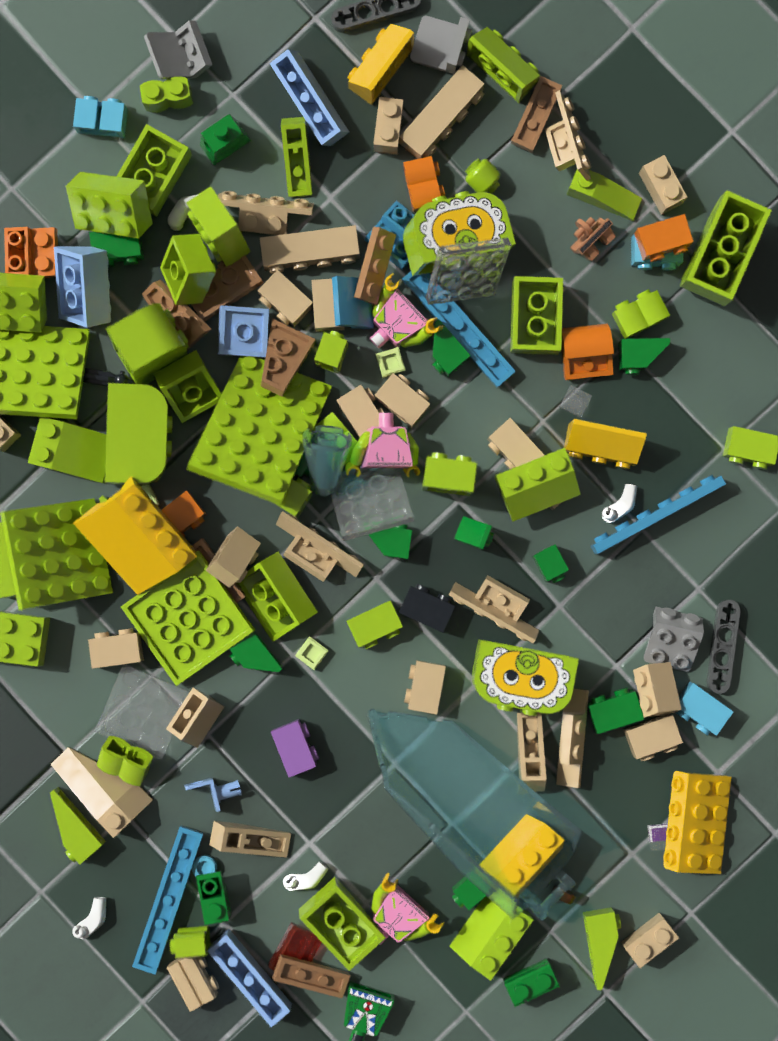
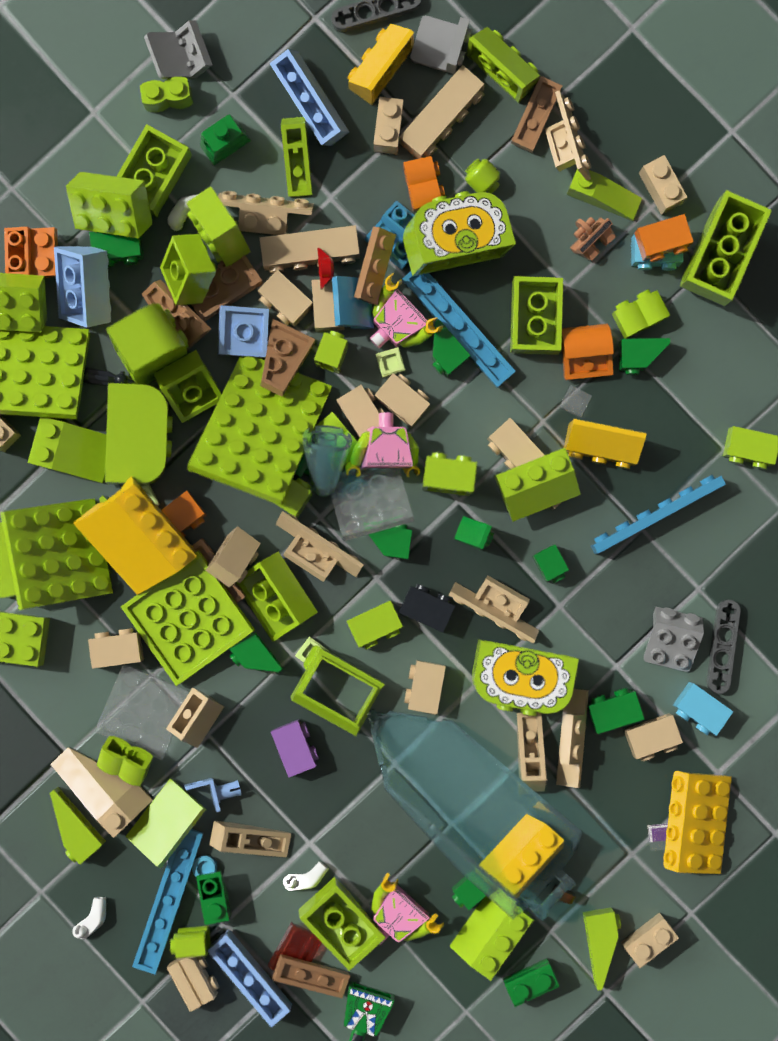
medium azure piece [73,96,128,138] -> none
clear plate [425,238,511,305] -> none
white arm [602,484,637,523] -> none
tan brick [633,662,682,718] -> none
none -> tile [125,778,206,868]
none -> lime piece [290,645,385,736]
none -> red piece [317,248,334,290]

